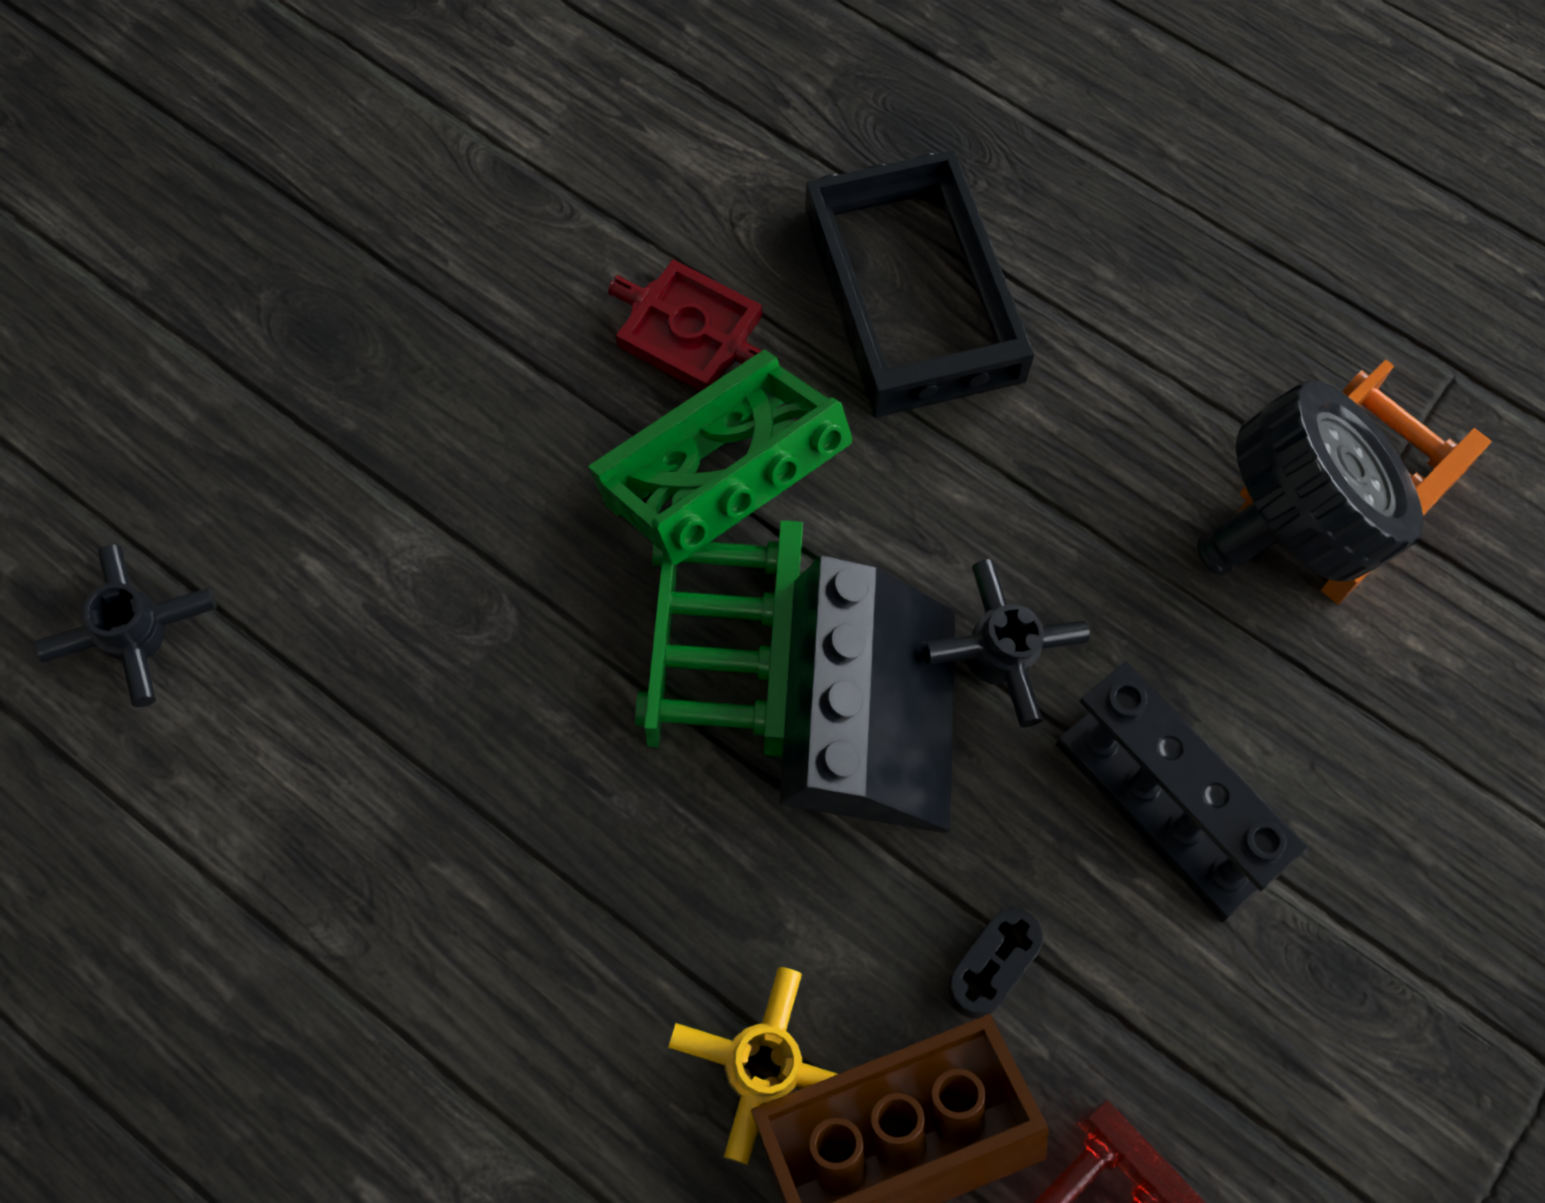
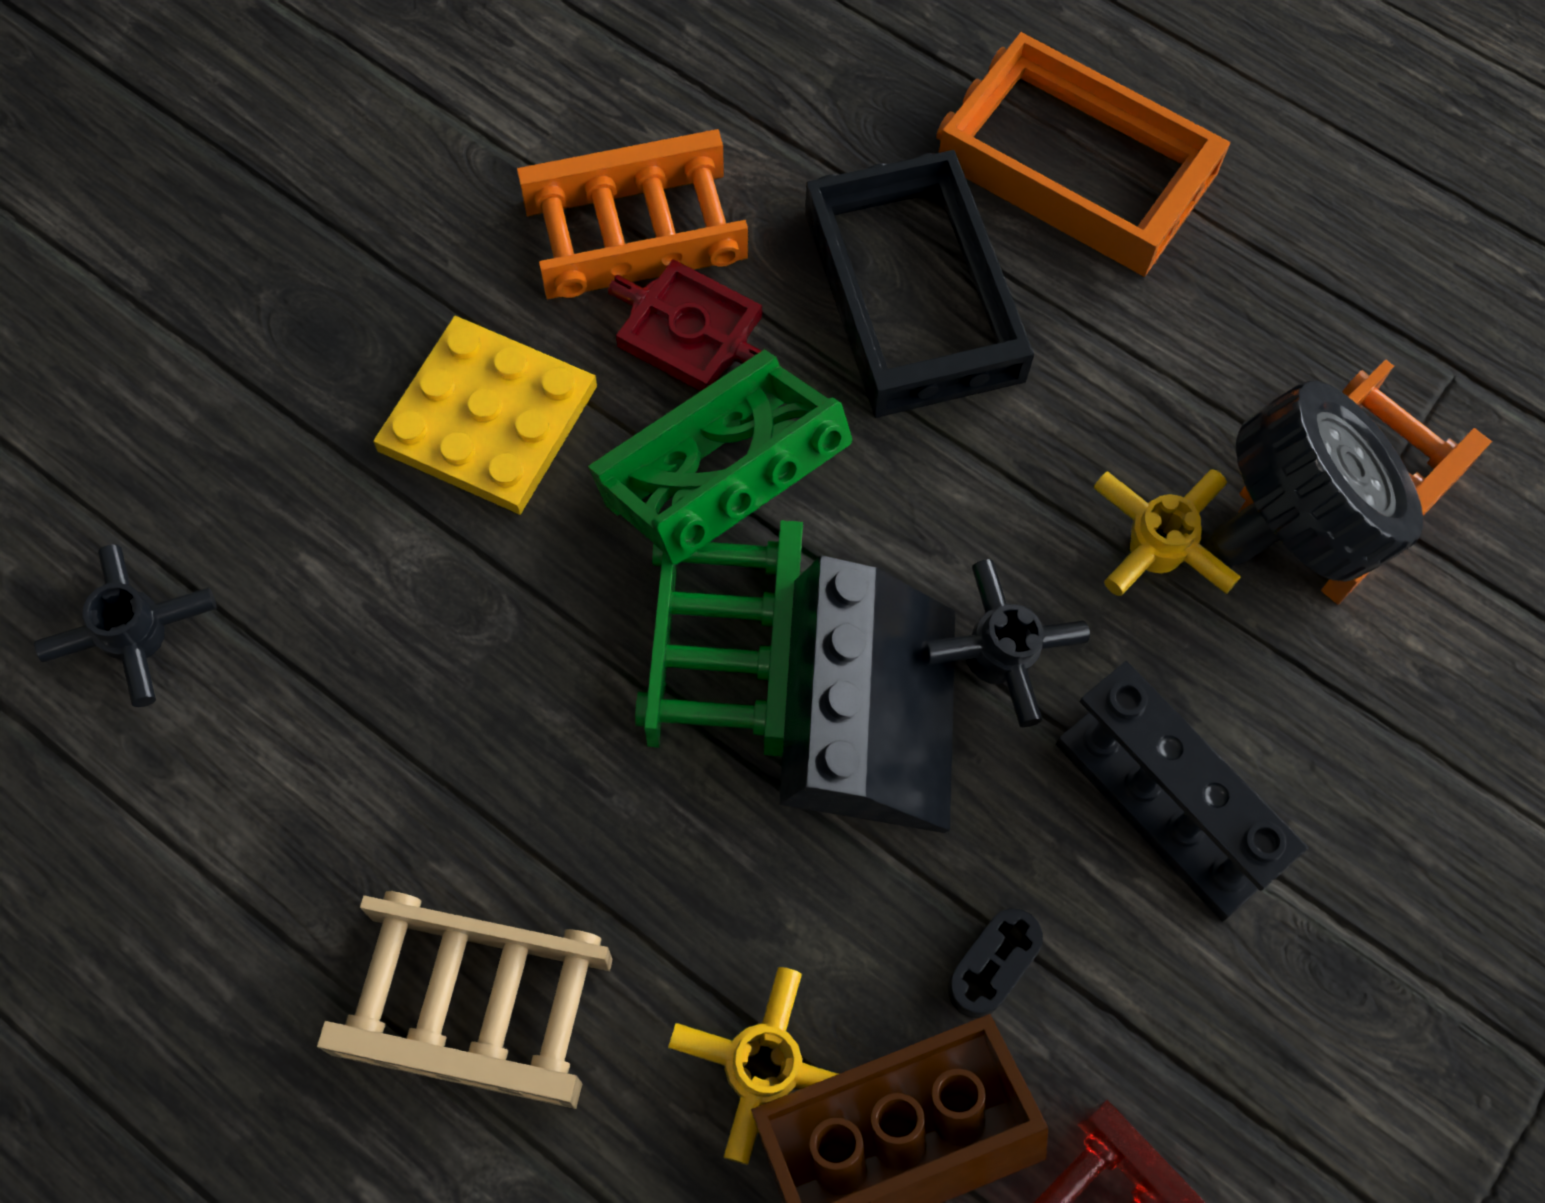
none -> tan fence [317,891,613,1109]
none -> yellow plate [373,316,597,515]
none -> orange fence [517,129,748,300]
none -> orange door [936,32,1231,277]
none -> yellow bar [1094,469,1241,596]

